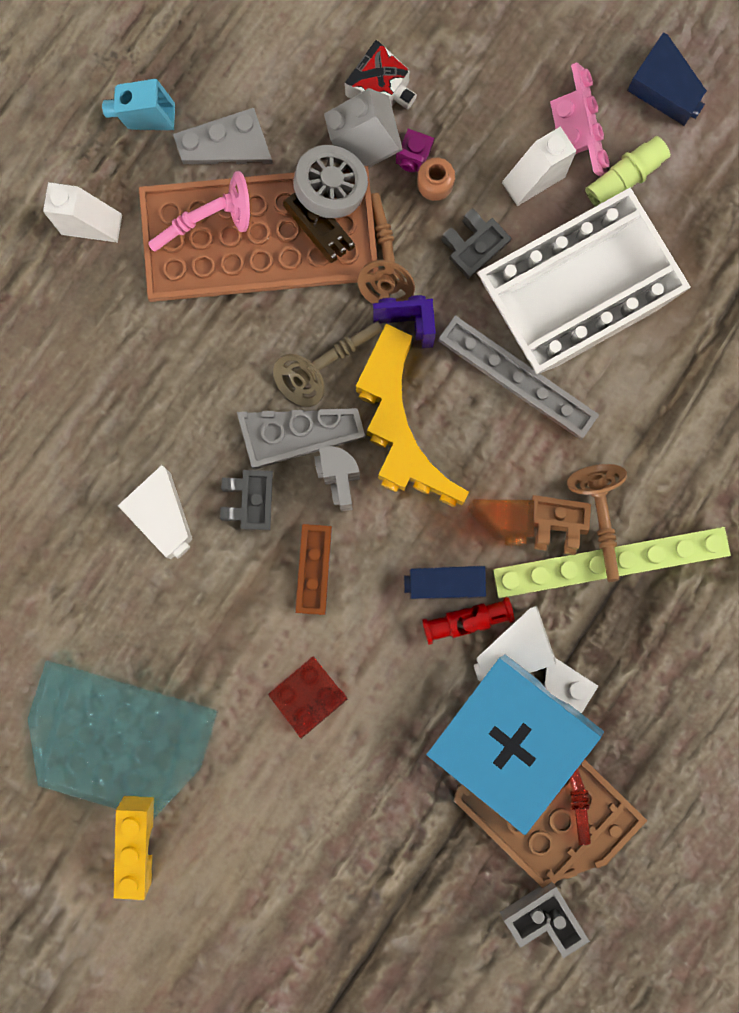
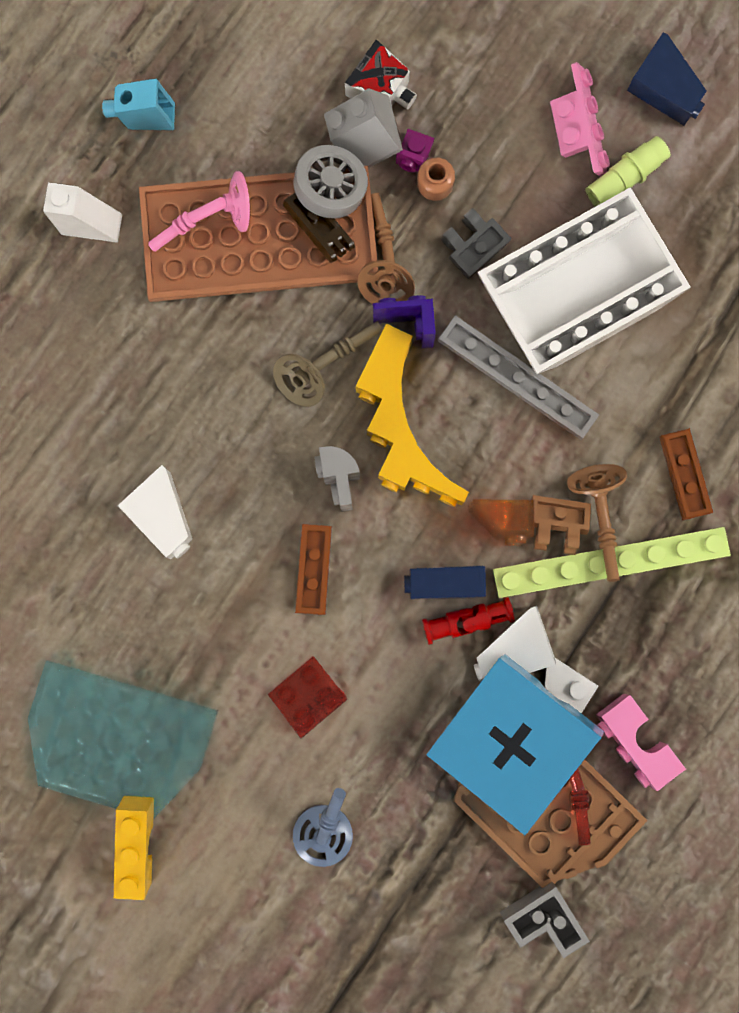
light grey wing [173,108,273,164] -> none
dark grey plate [220,470,273,530] -> none
light grey wing [237,408,365,469] -> none
white slope [502,126,576,206] -> none
none -> sand blue dish [293,788,353,867]
none -> bright pink arch [596,694,686,791]
none -> dark orange tile [659,428,713,521]

